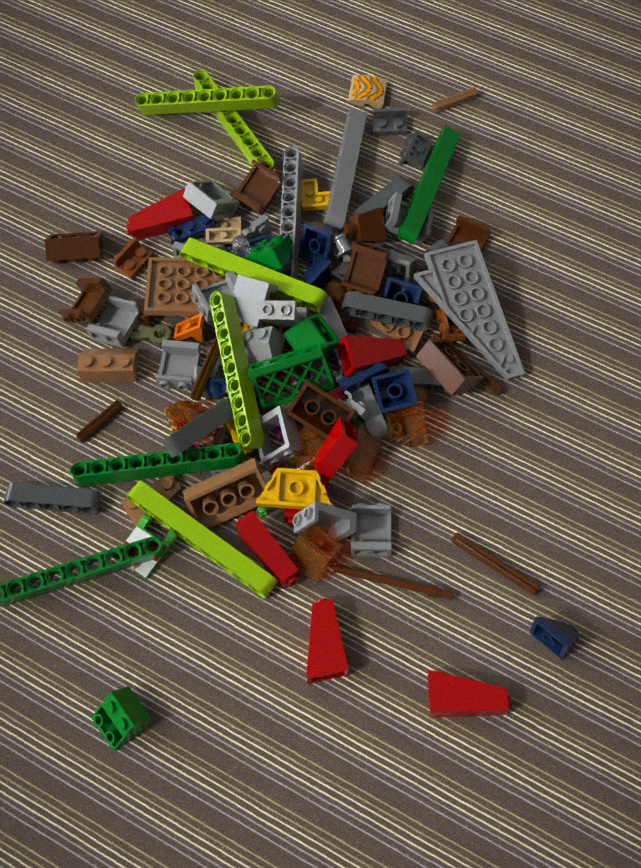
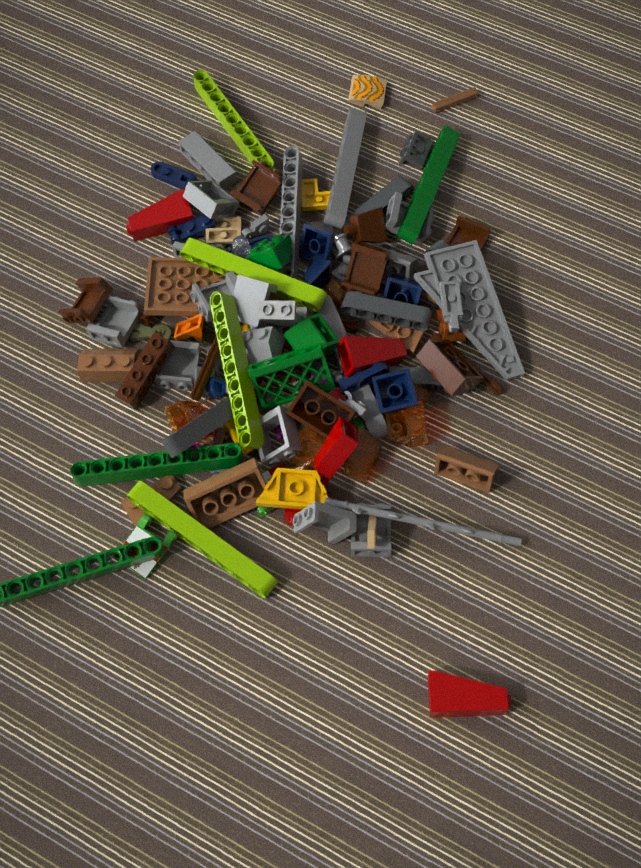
dark grey beam [4,482,102,514] -> none
reddish brown slope [44,231,103,263] -> none
reddish brown axle [76,400,123,443] -> none
green slope [91,686,152,751] -> none
dark orange bracket [113,237,154,280] -> none
lime beam [134,85,280,115] -> none
red slope [236,511,299,589] -> none
clear orange slope [288,524,343,583] -> none
red slope [306,598,349,684] -> none
reddish brown bar [333,564,453,600] -> none
flat silver bracket [373,108,407,136] -> none
reddish brown axle [451,533,540,595] -> none
dark blue slope [529,616,580,660] -> none
none -> reddish brown brick [115,332,175,410]
none -> dark blue plate [150,162,198,189]
none -> light grey brick [178,131,237,190]
none -> light grey plant [324,498,522,546]
none -> tan tile [367,515,378,549]
none -> medium nougat slope [434,446,499,493]
none -> light grey hinge [439,281,463,333]

